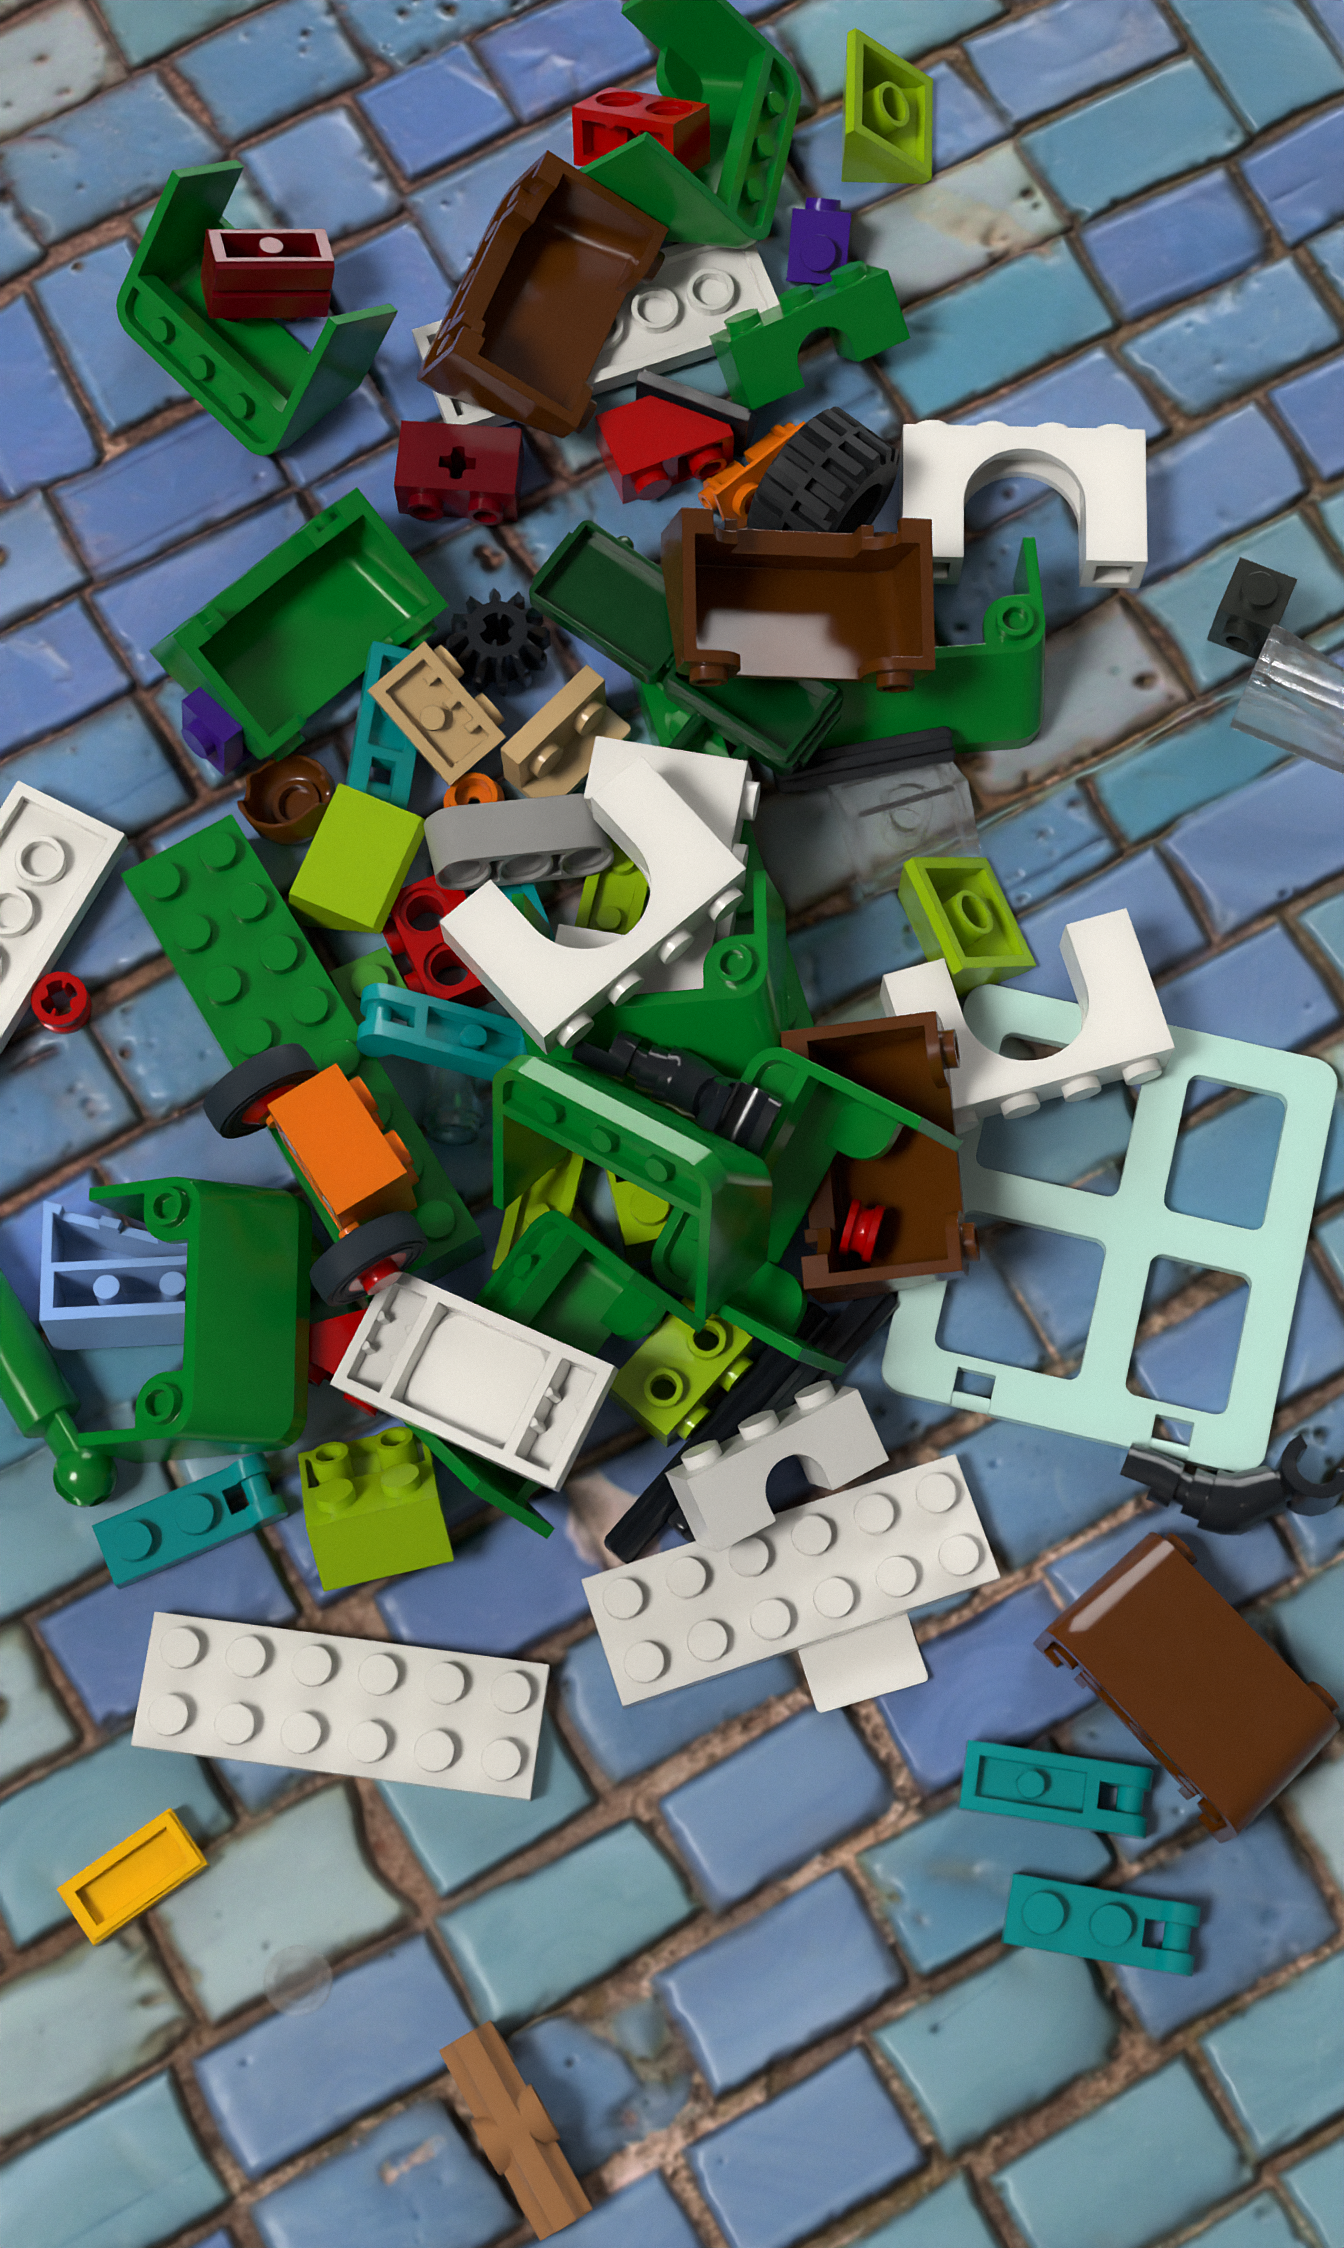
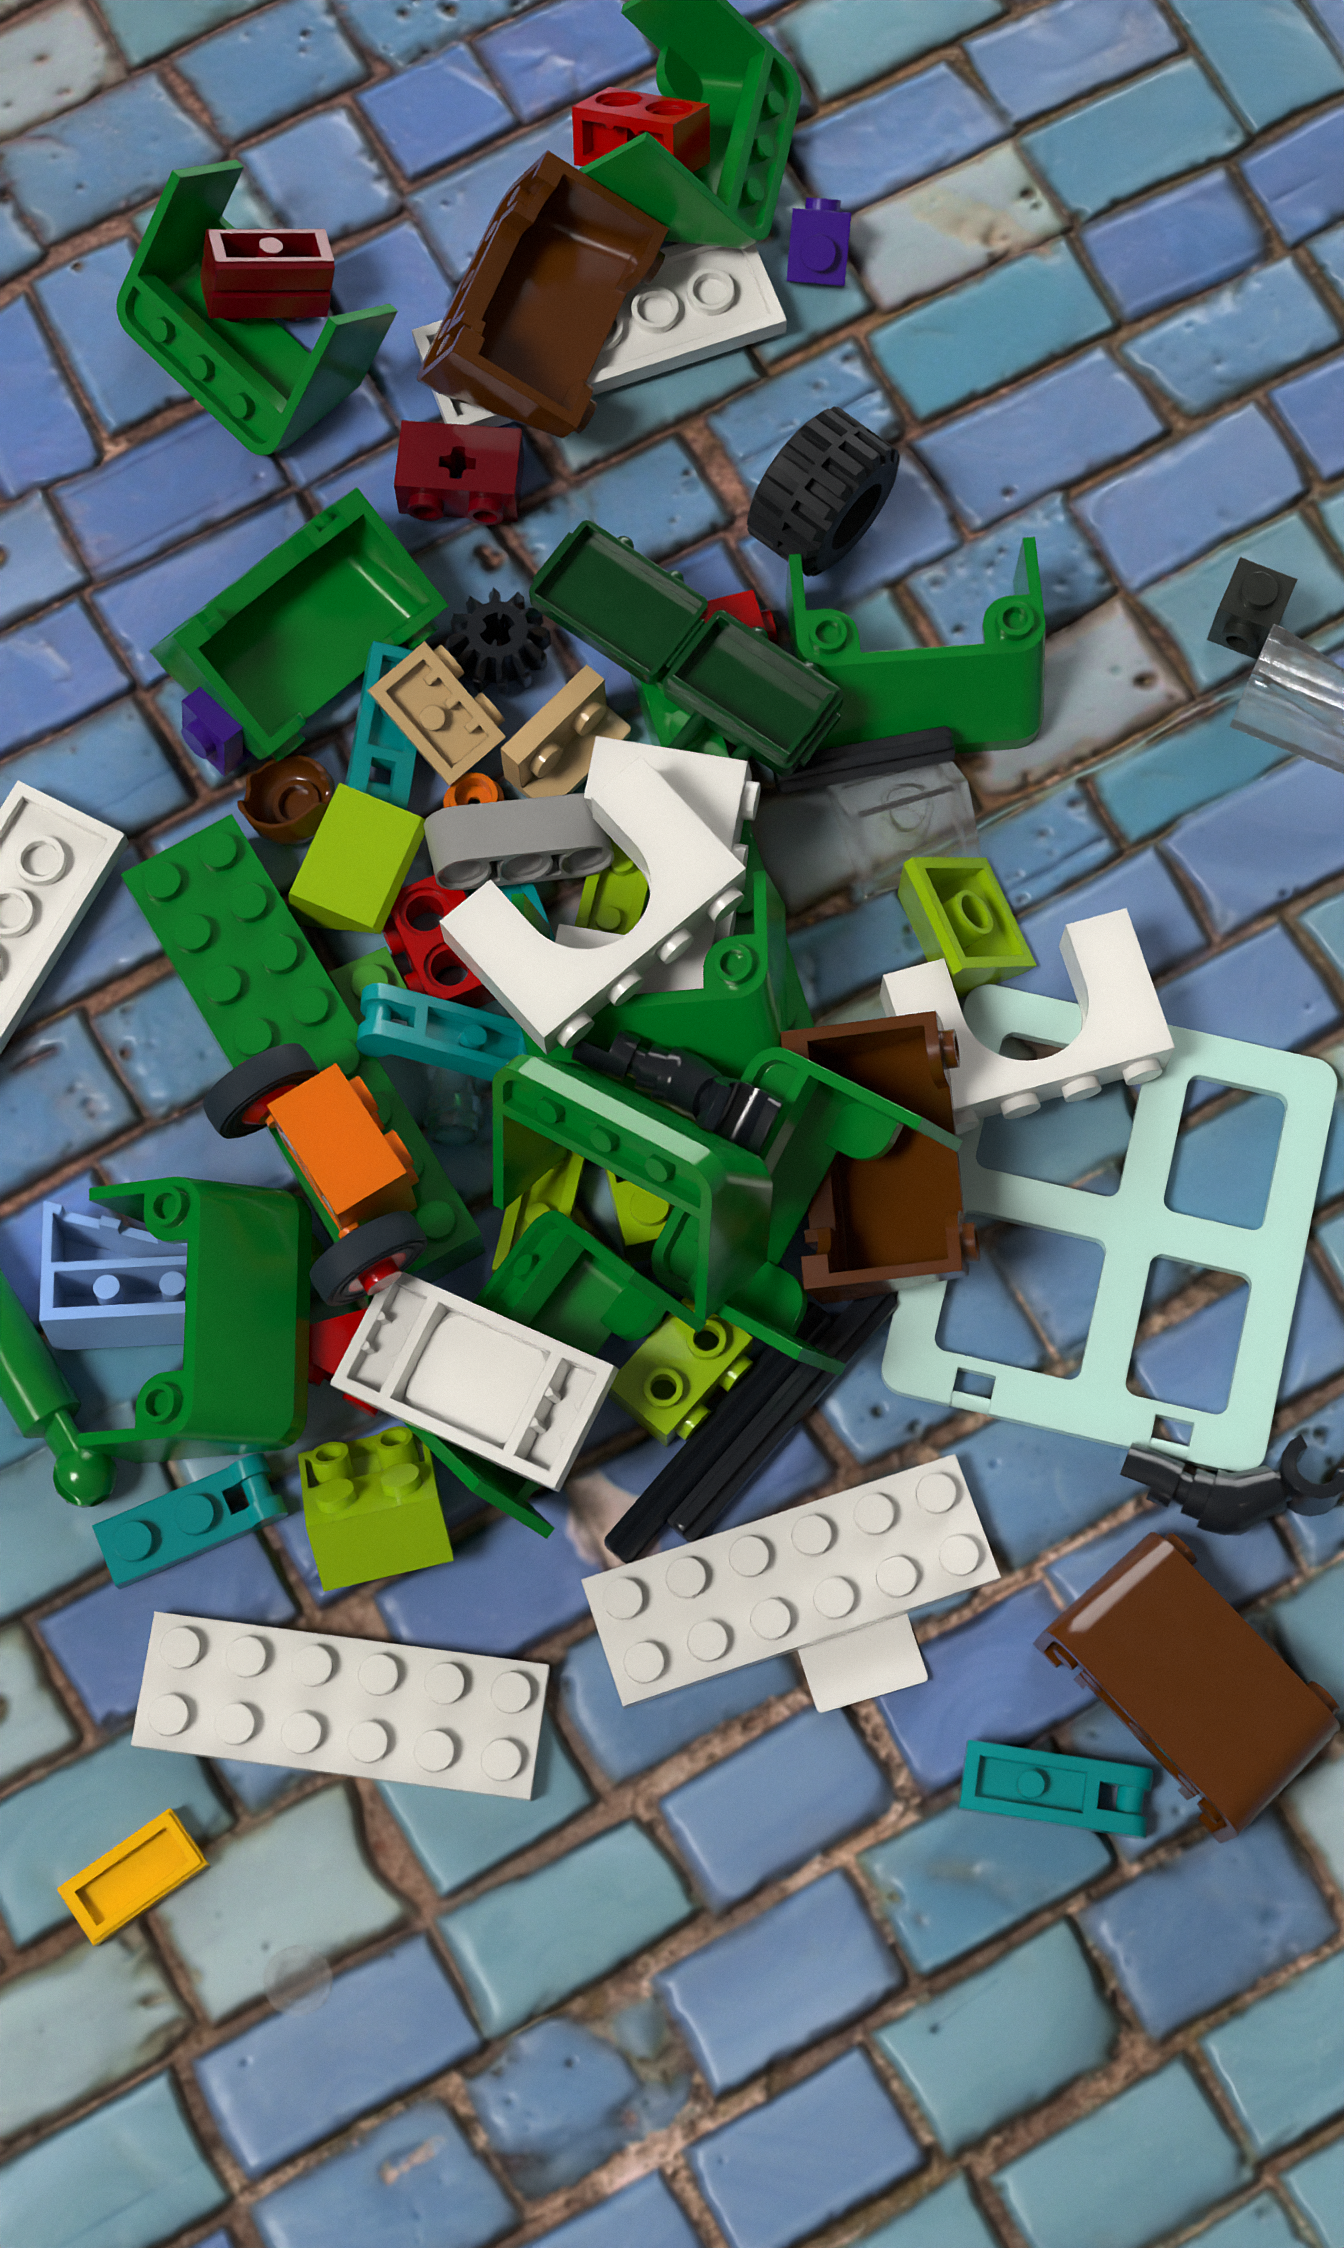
red bush [31,971,93,1035] -> none
medium nougat piece [439,2020,593,2241] -> none
red slope [595,395,734,504] -> none
black slope [636,370,760,457] -> none
reddish brown windscreen [661,507,935,693] -> none
white arch [665,1380,889,1552] -> none
orange hinge [698,421,806,528] -> none
green arch [709,261,910,410] -> none
red bush [838,1198,886,1263] -> none
lime slope [841,28,933,184] -> none
white arch [899,420,1148,589] -> none
teal plate [1001,1873,1201,1977] -> none

